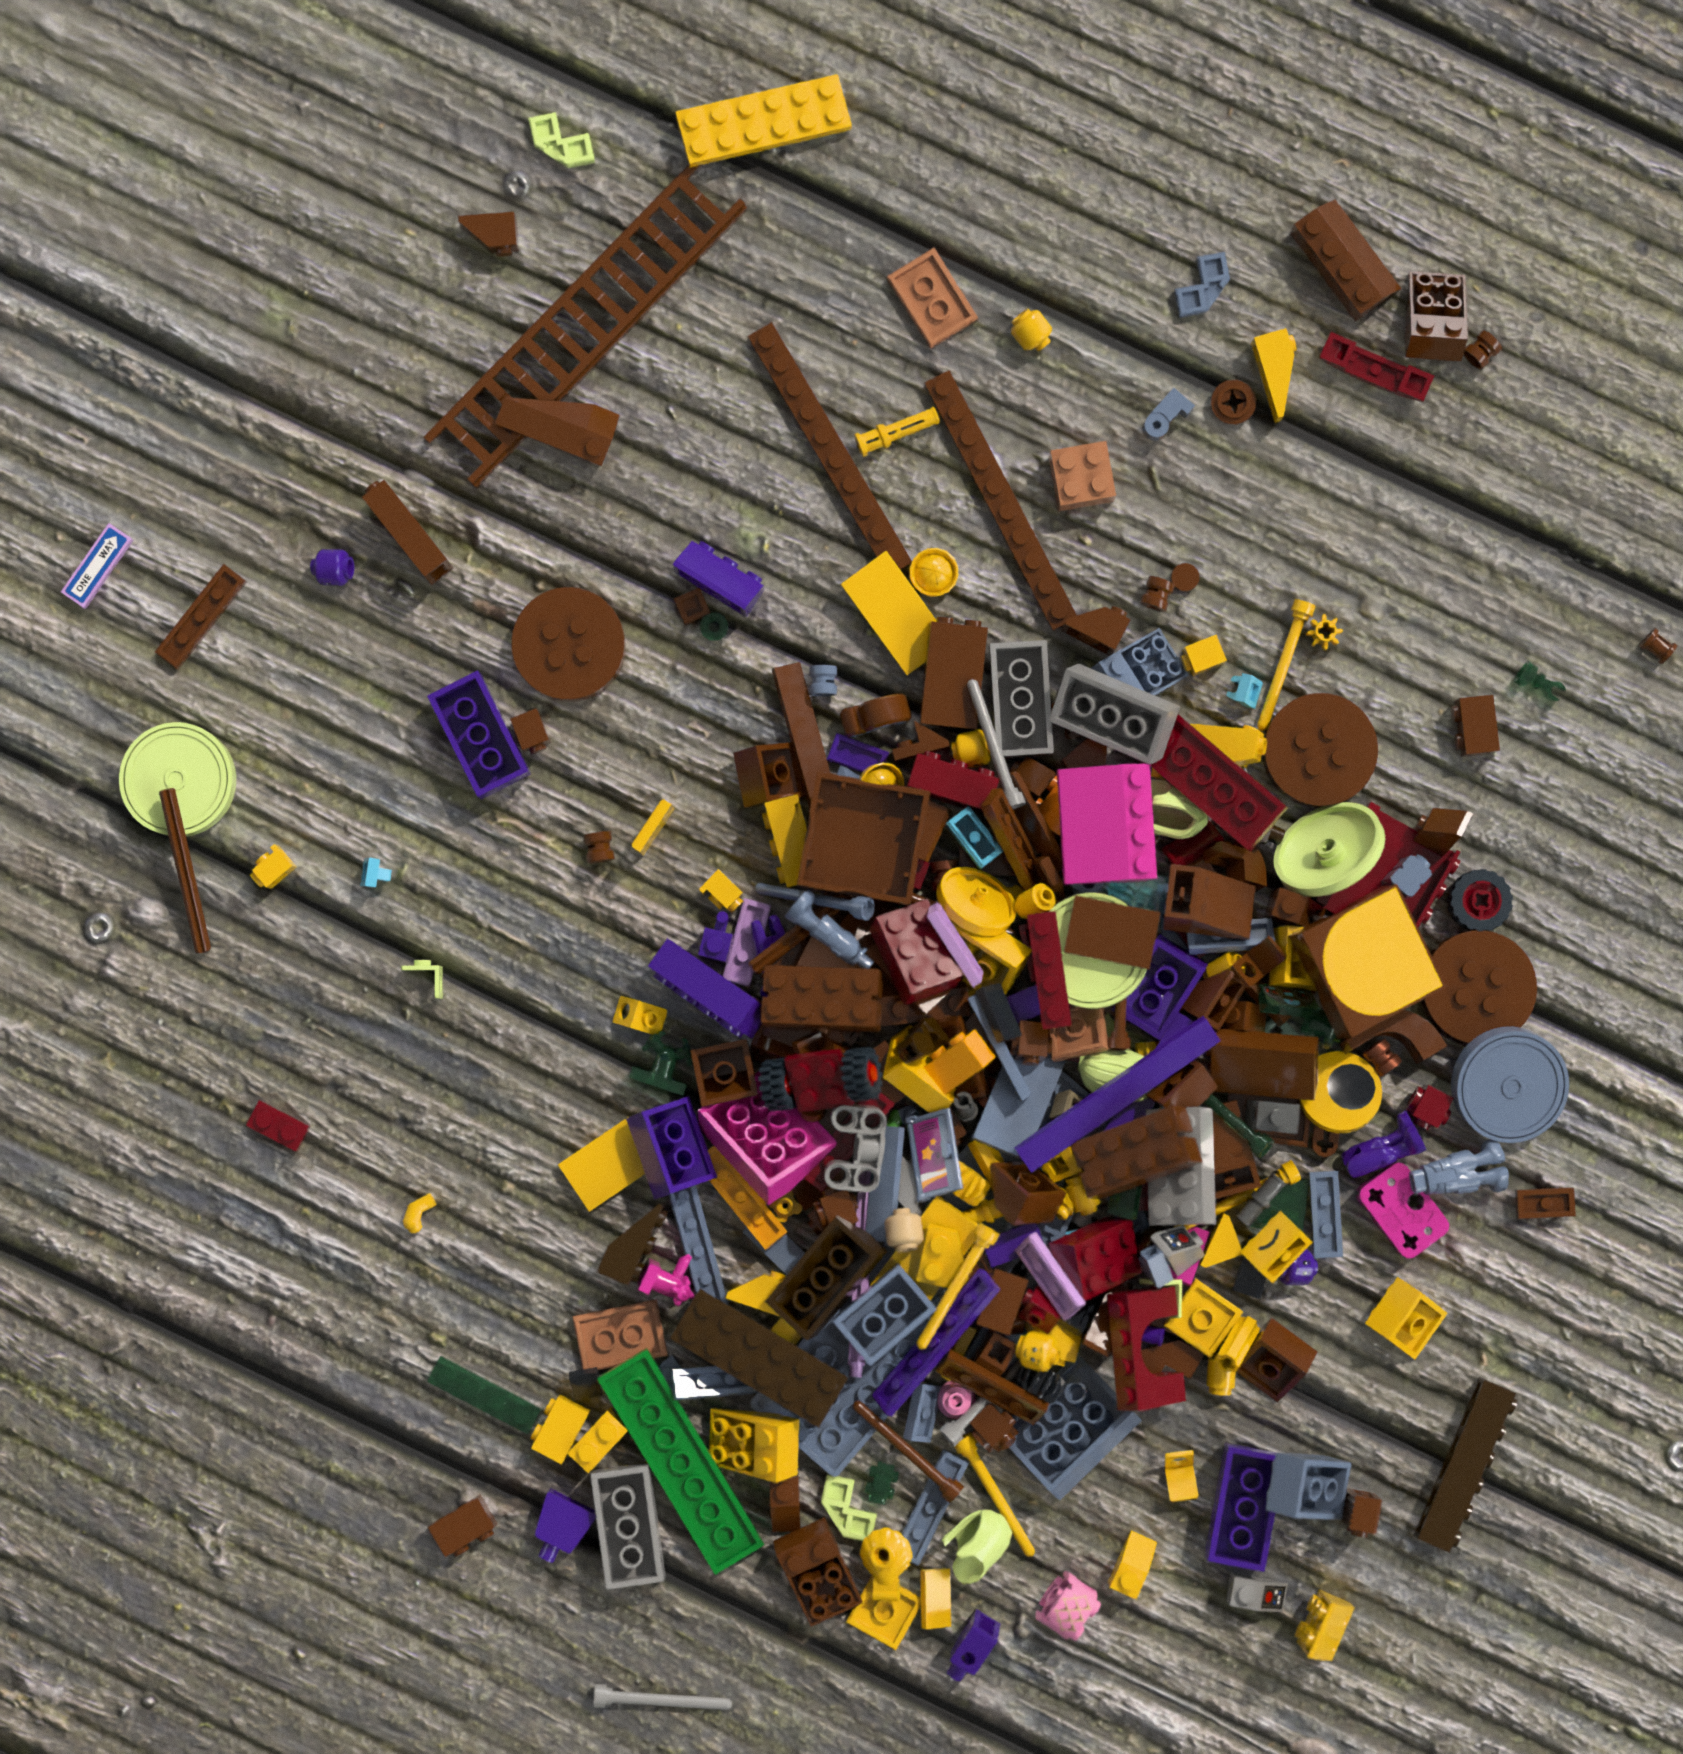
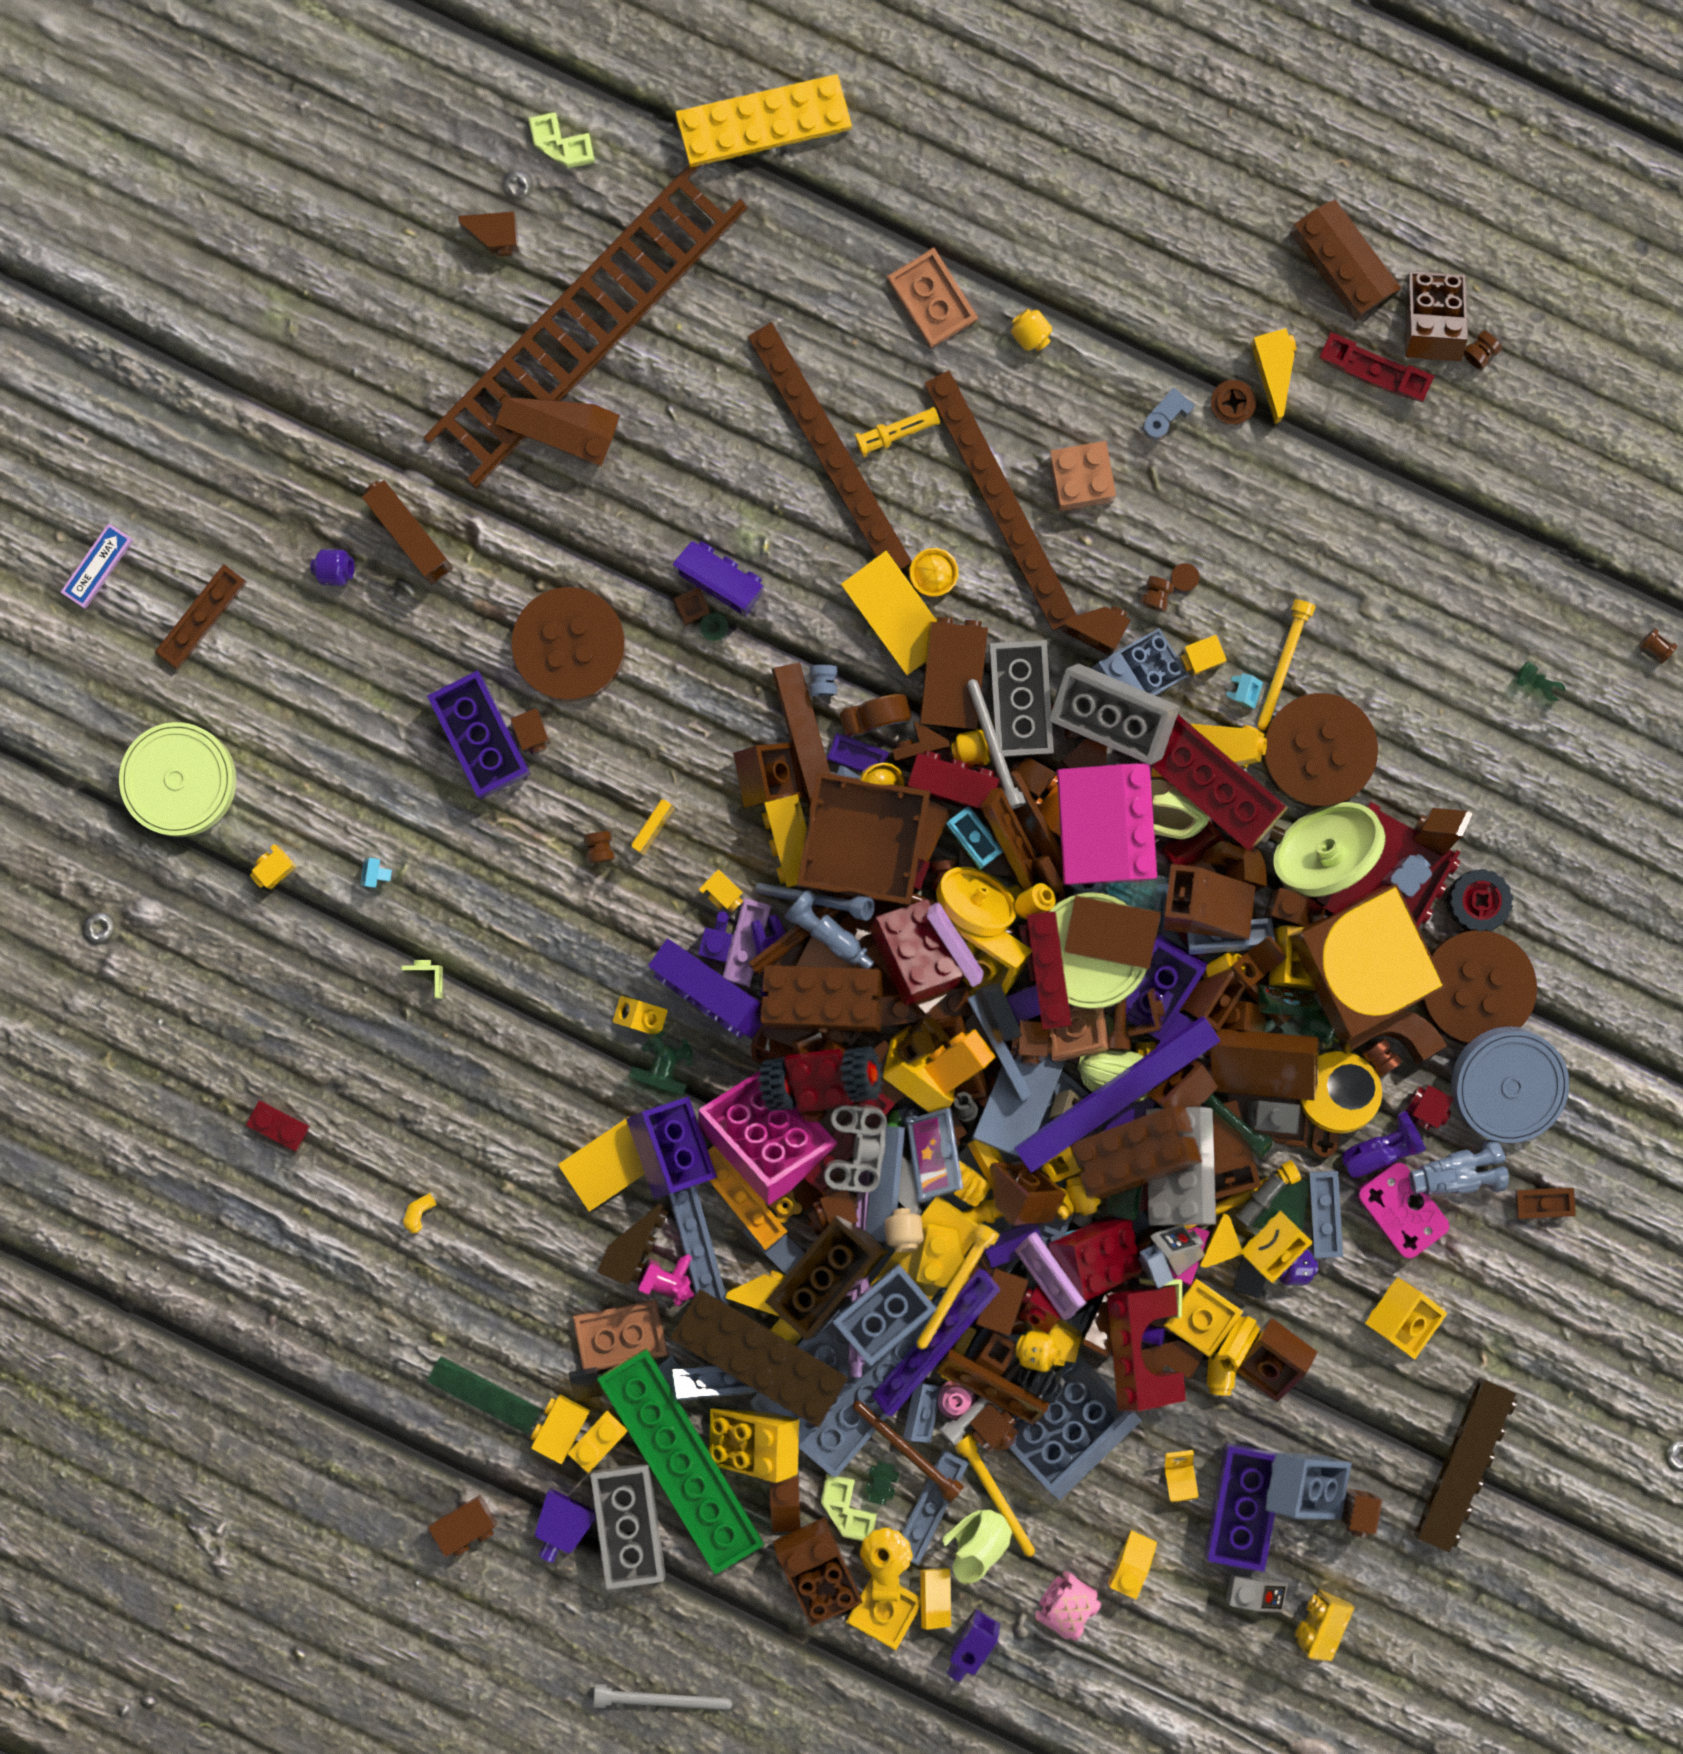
reddish brown axle [159,788,211,953] -> none
reddish brown slope [691,1039,758,1107] -> none
sand blue tile [1174,252,1230,318] -> none
yellow gear [1306,614,1343,651] -> none
reddish brown brick [1451,695,1500,757] -> none
none -> reddish brown bracket [1127,988,1165,1036]

